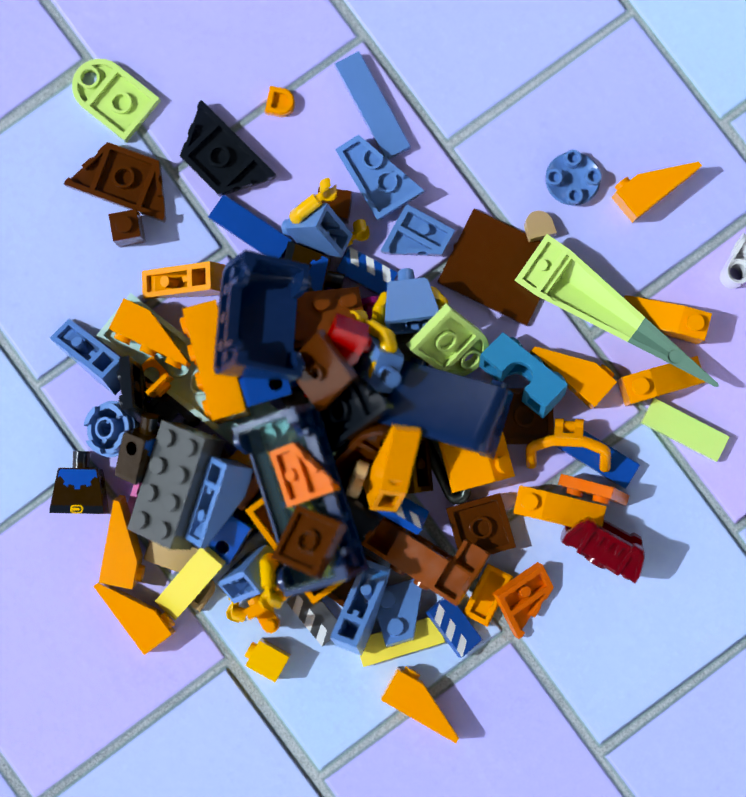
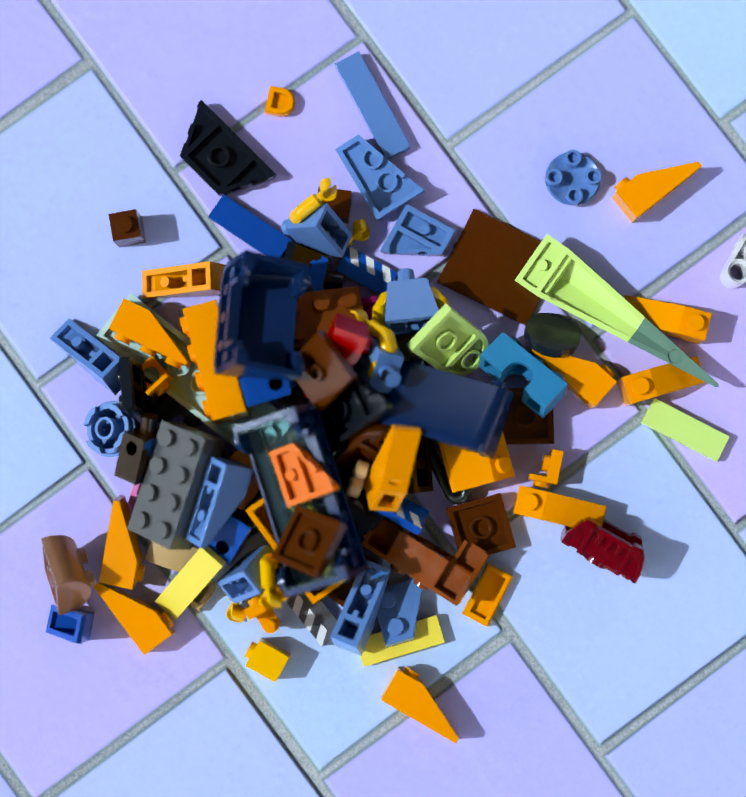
torso [49,451,109,514] -> none
reddish brown wing [64,142,166,223] -> none
yellowish green tile [72,59,161,143] -> none
blue tile [425,598,482,658] -> none
orange wing [493,562,554,639] -> none
tan tile [524,211,557,242] -> none
light orange piece [525,418,611,472] -> none
blue tile [555,431,640,489] -> none
orange wing [558,474,629,506] -> none
none -> medium nougat brick [41,535,96,615]
none -> blue slope [46,604,95,644]
none -> black tile [524,313,580,358]
none -> light orange bracket [527,449,564,489]

